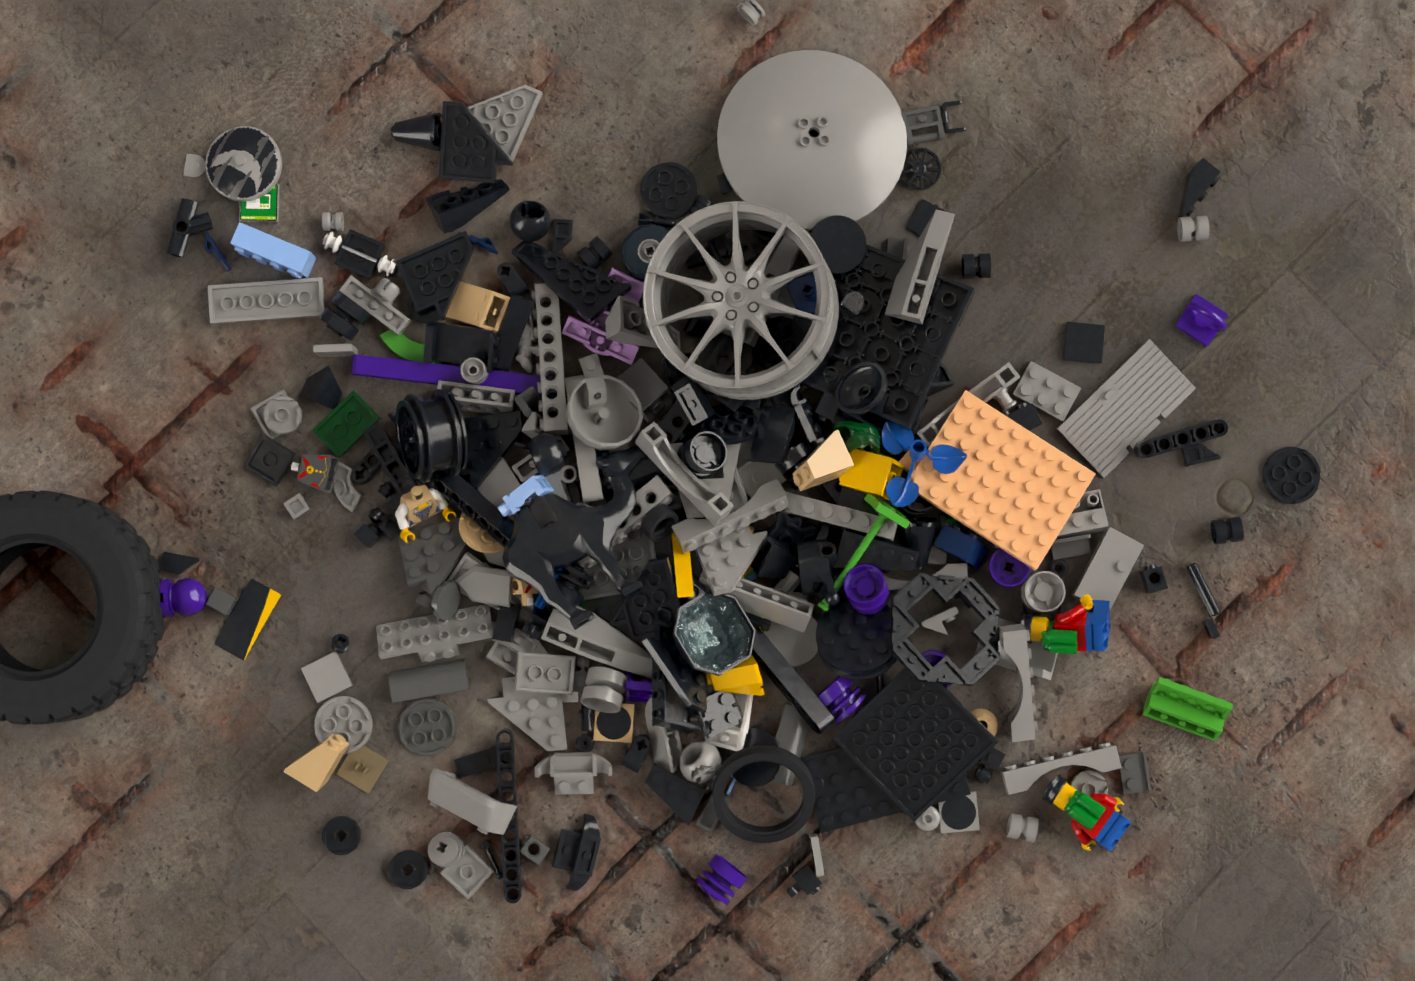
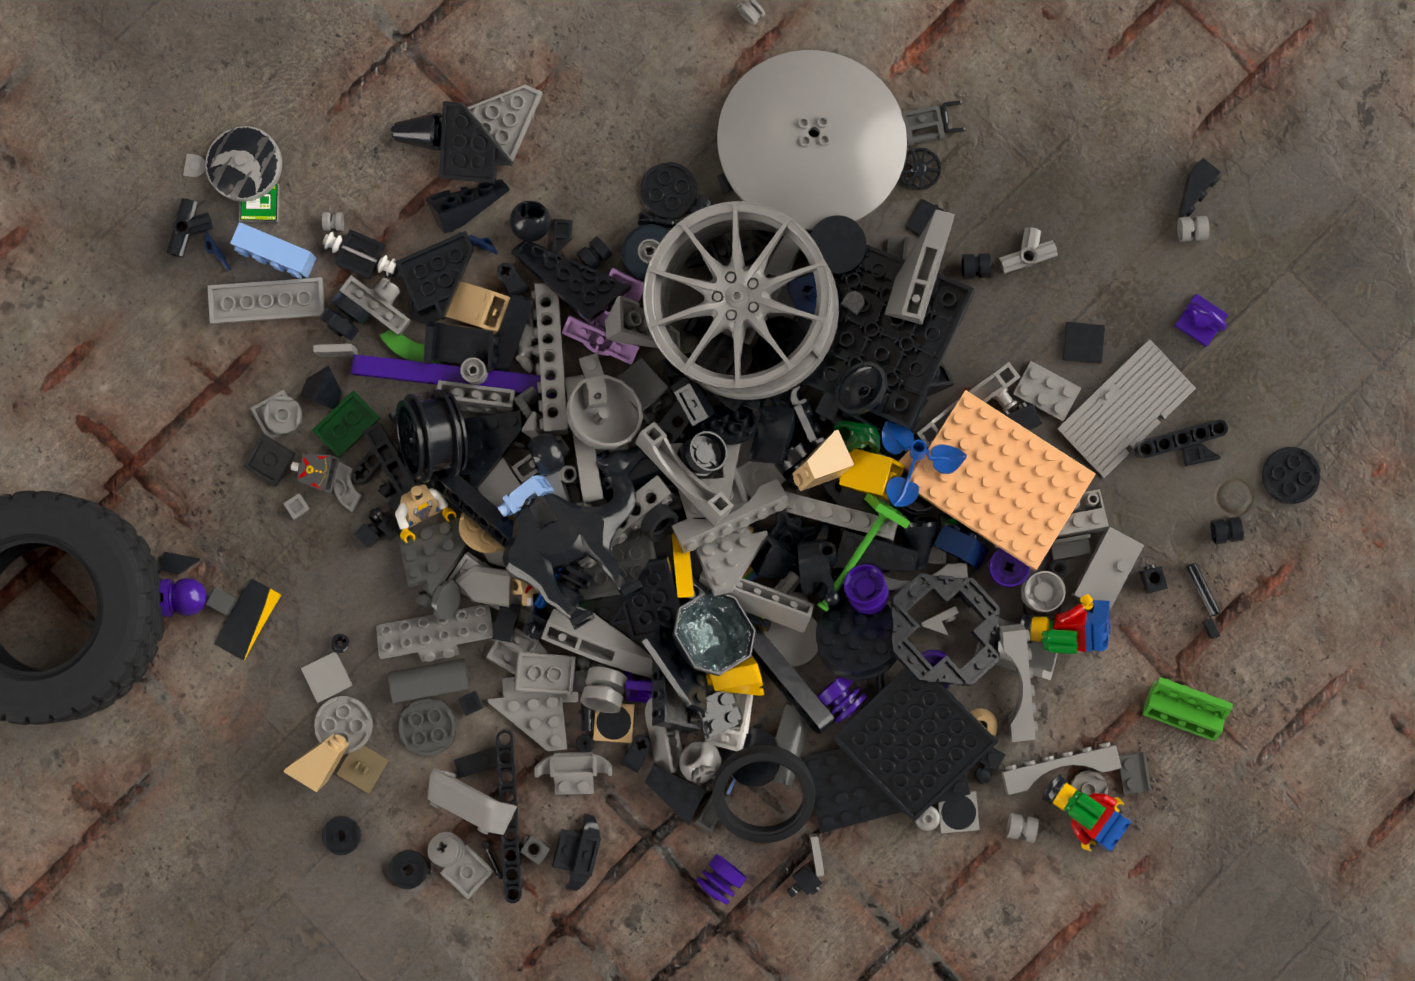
none -> black plate [458,690,484,716]
none -> light grey piece [998,227,1058,274]

